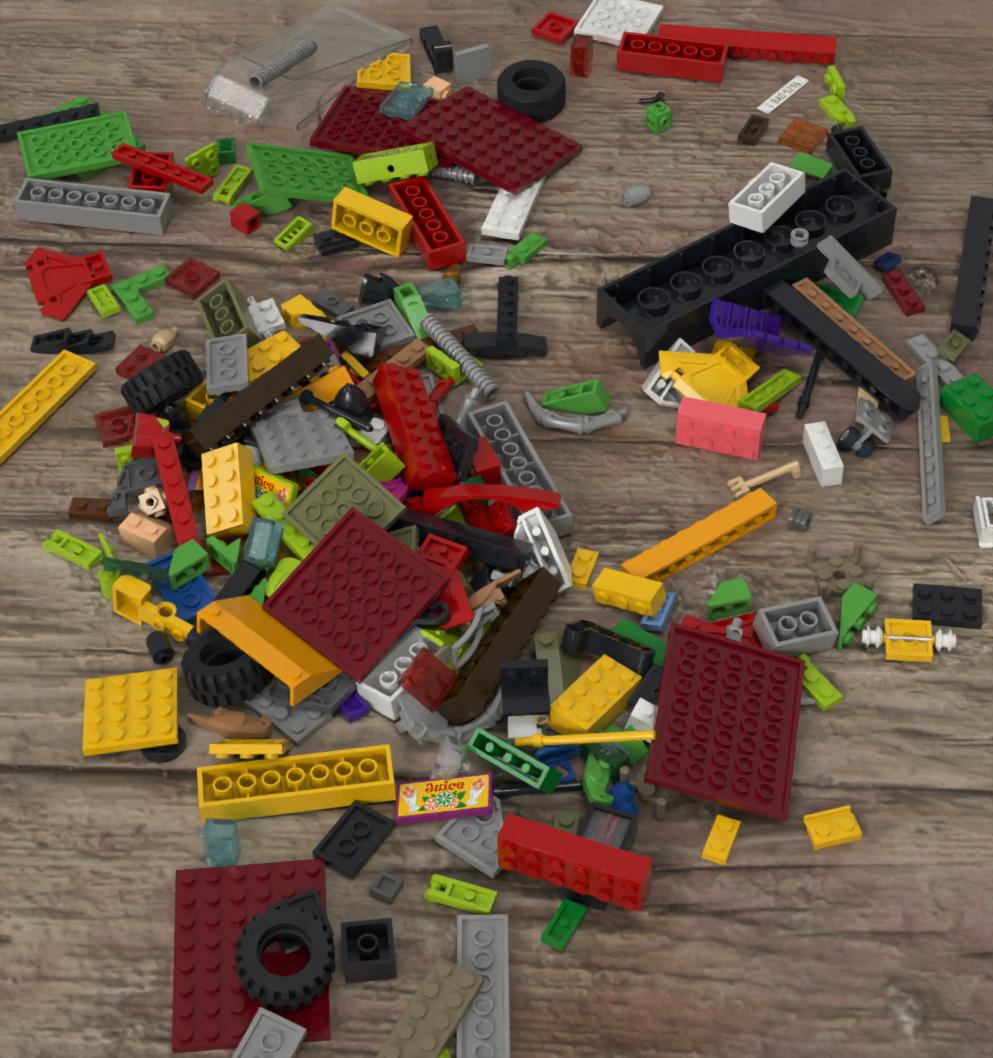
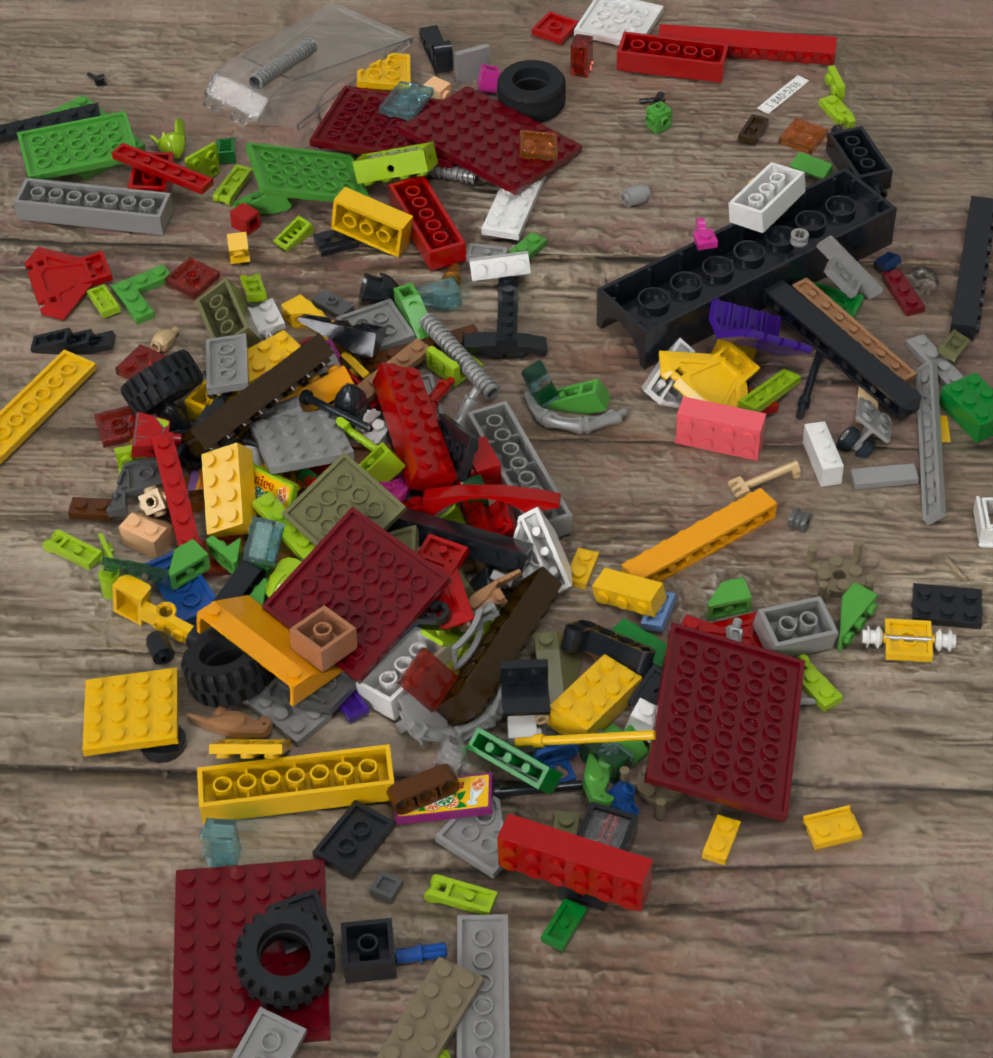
none -> black hand [87,72,107,87]
none -> lime helmet [149,118,186,159]
none -> yellow brick [227,232,250,265]
none -> lime plate [240,273,267,303]
none -> nougat brick [289,605,357,672]
none -> white piece [355,409,381,432]
none -> reddish brown beam [387,764,460,815]
none -> blue axle [396,942,447,965]
none -> white brick [470,251,531,281]
none -> dark pink brick [477,64,501,94]
none -> clear orange plate [519,130,558,161]
none -> clear light blue piece [521,359,560,408]
none -> dark pink plate [693,218,718,250]
none -> light grey tile [850,463,919,490]

